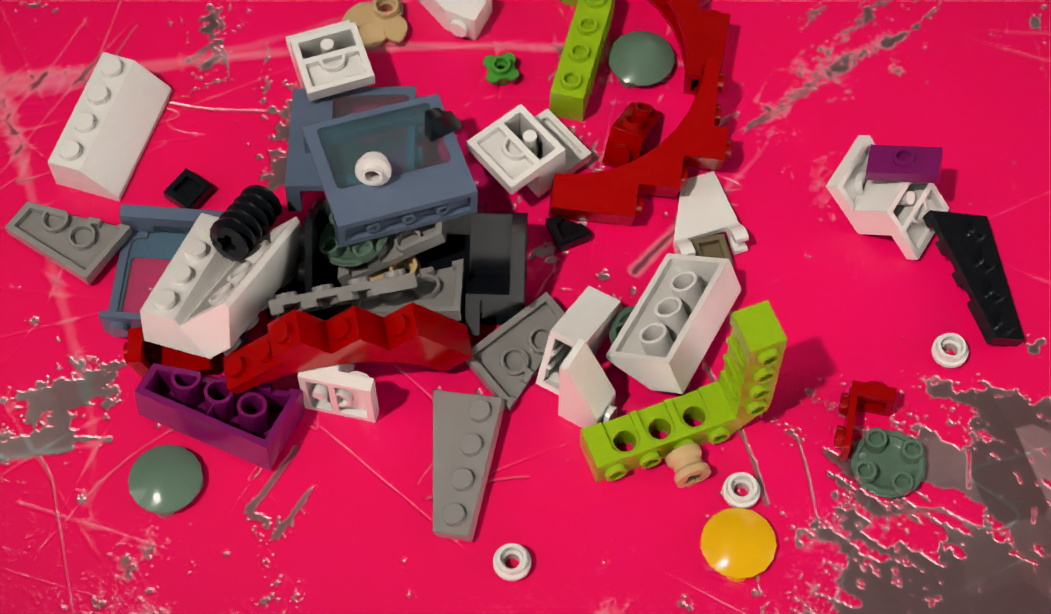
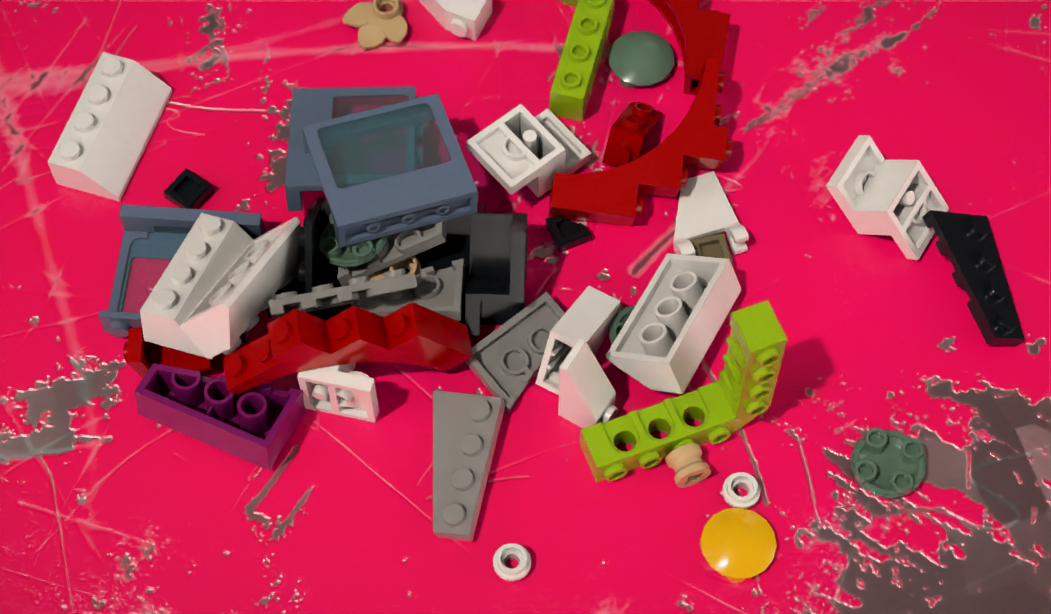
light grey wing [5,202,134,285] -> none
sand green dish [128,444,204,518] -> none
black piece [210,185,282,261] -> none
white bracket [285,20,375,101] -> none
white plate [355,151,392,186] -> none
black tile [425,108,462,142] -> none
bright green plate [483,52,519,86] -> none
red bracket [834,380,897,462] -> none
magenta plate [866,145,943,183] -> none
white plate [931,333,969,368] -> none

